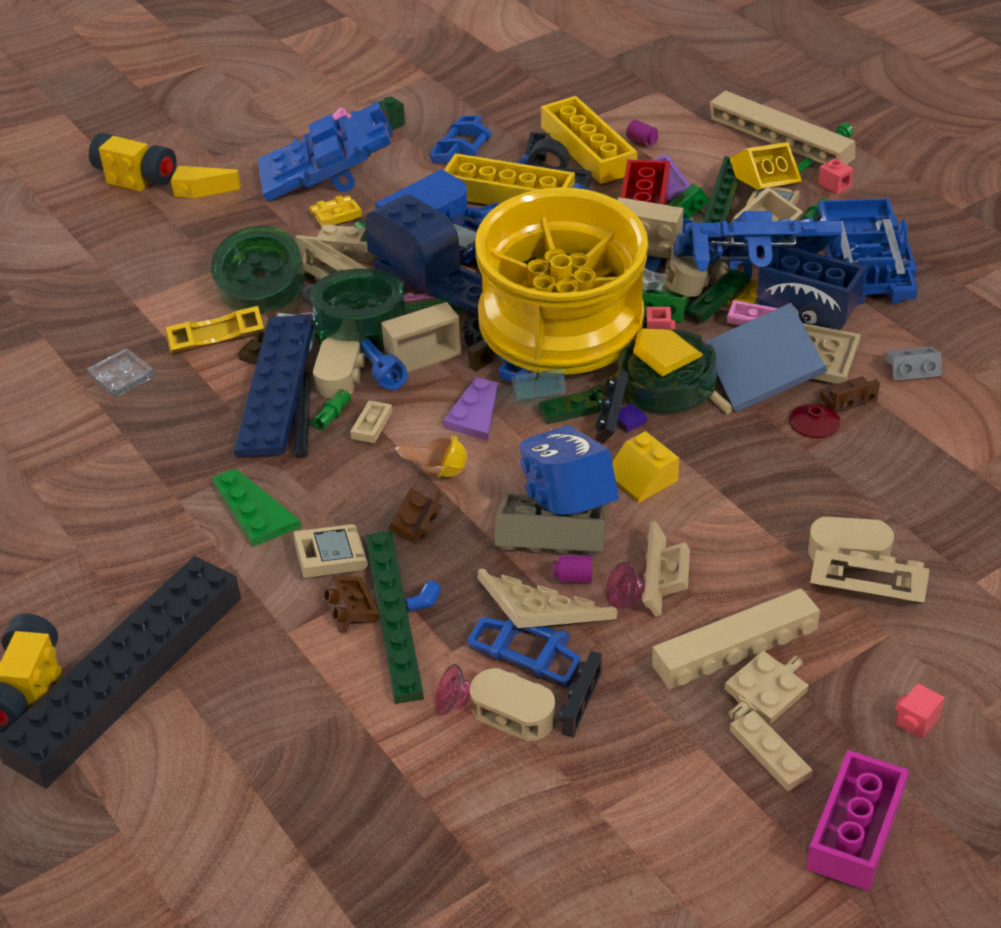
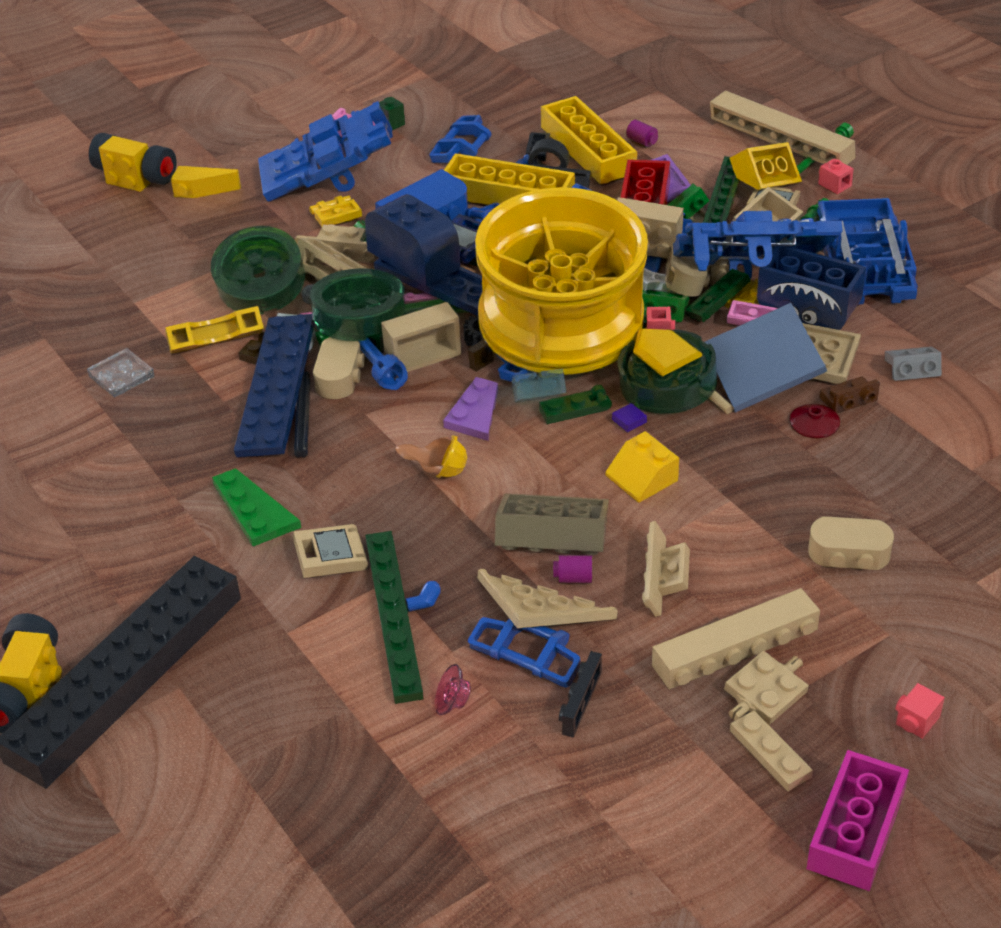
green pin [312,389,351,431] -> none
reddish brown bracket [323,576,380,633] -> none
tan plate [350,400,393,444] -> none
reddish brown bracket [388,488,442,544] -> none
tan brick [470,668,555,741] -> none
blue brick [519,425,619,514] -> none
black plate [595,369,629,444] -> none
clear pink piece [606,562,643,611] -> none
tan brick [810,546,930,603] -> none

